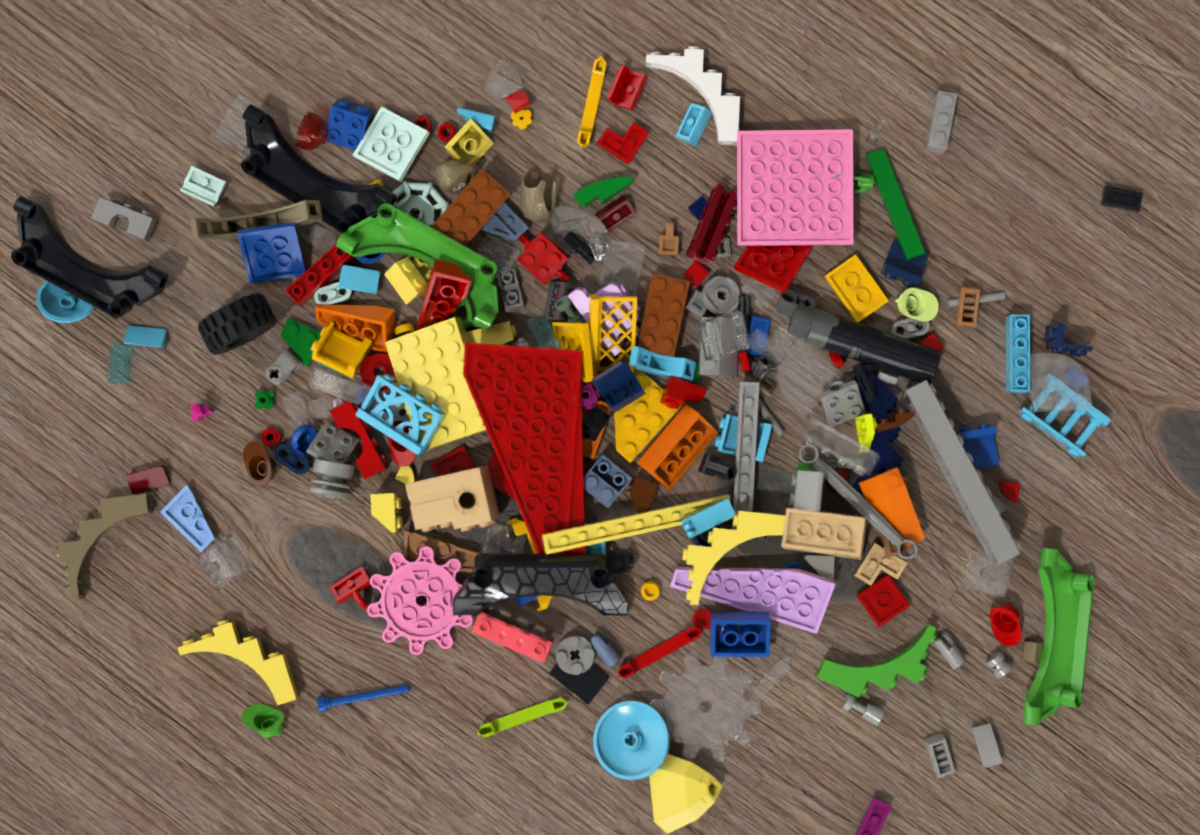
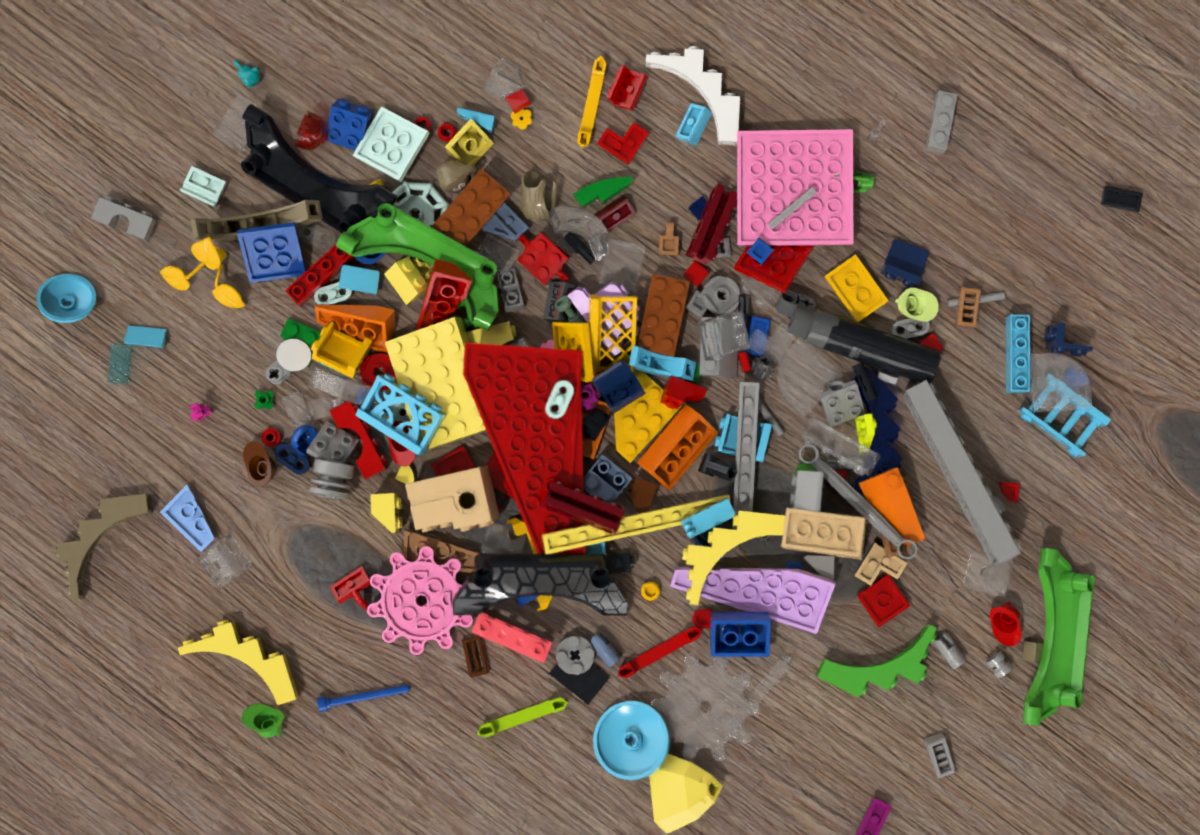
black panel [11,196,169,318] -> none
dark red slope [125,465,170,494] -> none
black tyre [198,293,276,355] -> none
yellow tile [394,323,414,337] -> none
clear light blue plate [526,315,561,349] -> none
dark tan slope [756,378,776,400] -> none
red tile [828,351,844,369] -> none
light grey piece [842,693,885,726] -> none
green tile [865,148,925,261] -> none
reddish brown slope [875,408,915,433] -> none
blue bracket [956,424,999,469] -> none
light grey slope [971,723,1002,768] -> none
none -> yellow plant [160,237,246,308]
none -> teal piece [233,60,261,87]
none -> white sticker [276,339,311,371]
none -> reddish brown tile [462,636,489,678]
none -> dark red brick [542,481,625,535]
none -> light aqua plate [545,380,573,418]
none -> blue tile [747,238,774,265]
none -> light grey bar [768,187,817,230]

